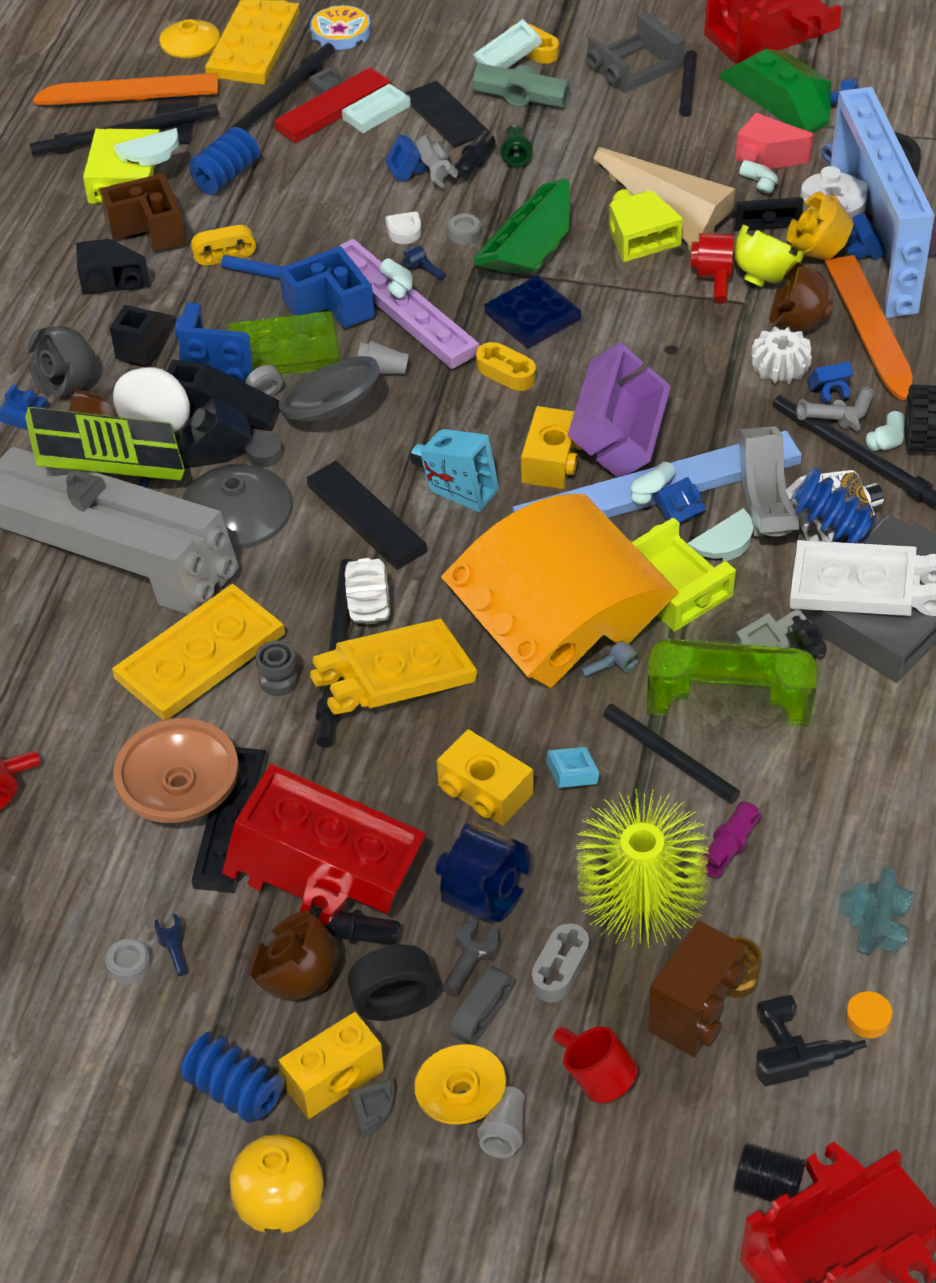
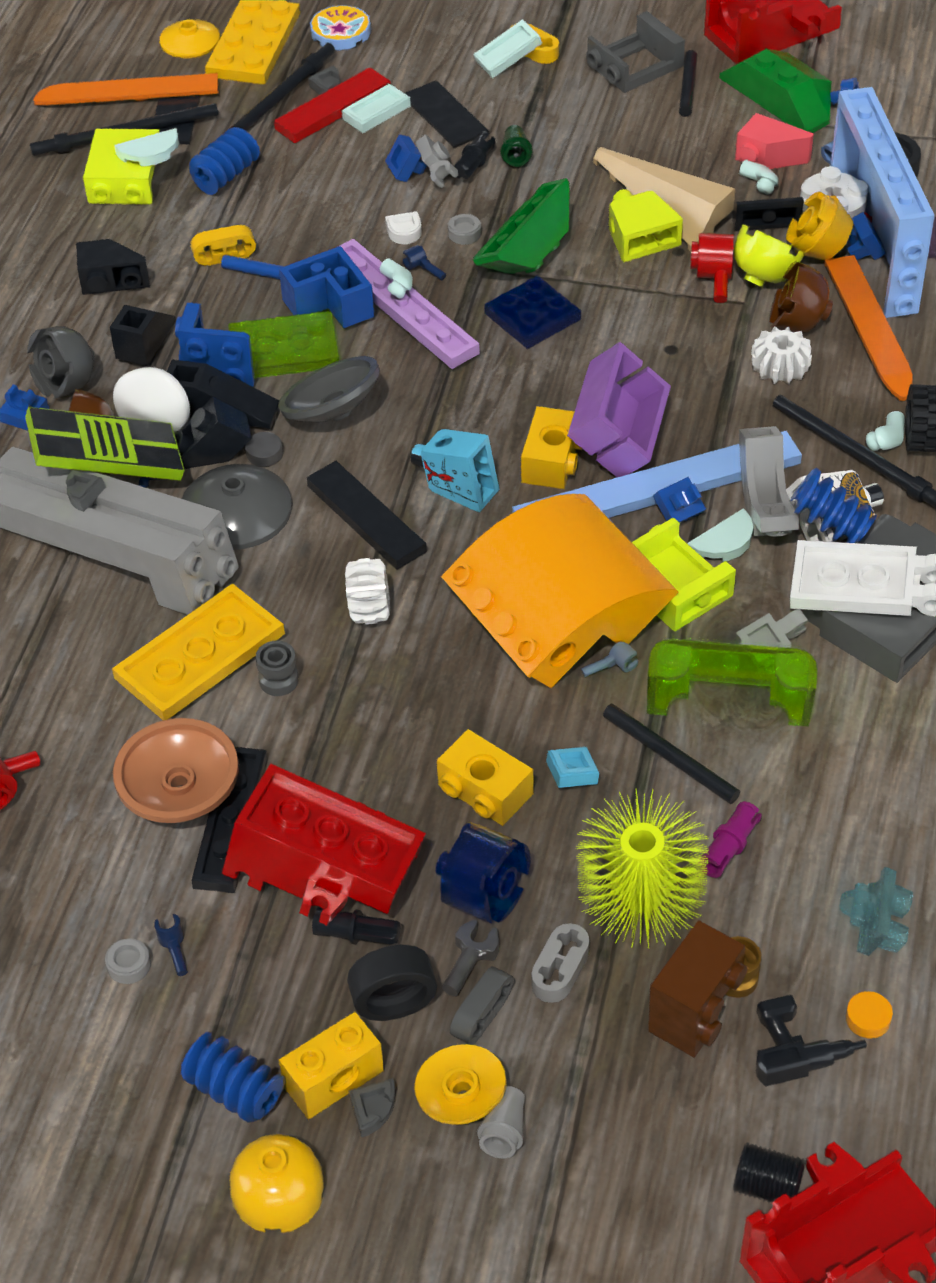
reddish brown brick [99,173,186,252] -> none
light grey tile [245,365,283,396] -> none
reddish brown cylinder [248,911,337,1001] -> none
yellow tile [310,618,478,715] -> none
black bar [316,559,353,747] -> none
light grey cone [358,340,409,375] -> none
sand green piece [472,63,570,109] -> none
yellow beam [476,342,536,391] -> none
red piece [554,1026,638,1103] -> none
light aqua arm [630,462,675,504] -> none
black axle [787,615,827,662] -> none
light grey piece [796,387,875,432] -> none
blue tile [807,361,854,404] -> none

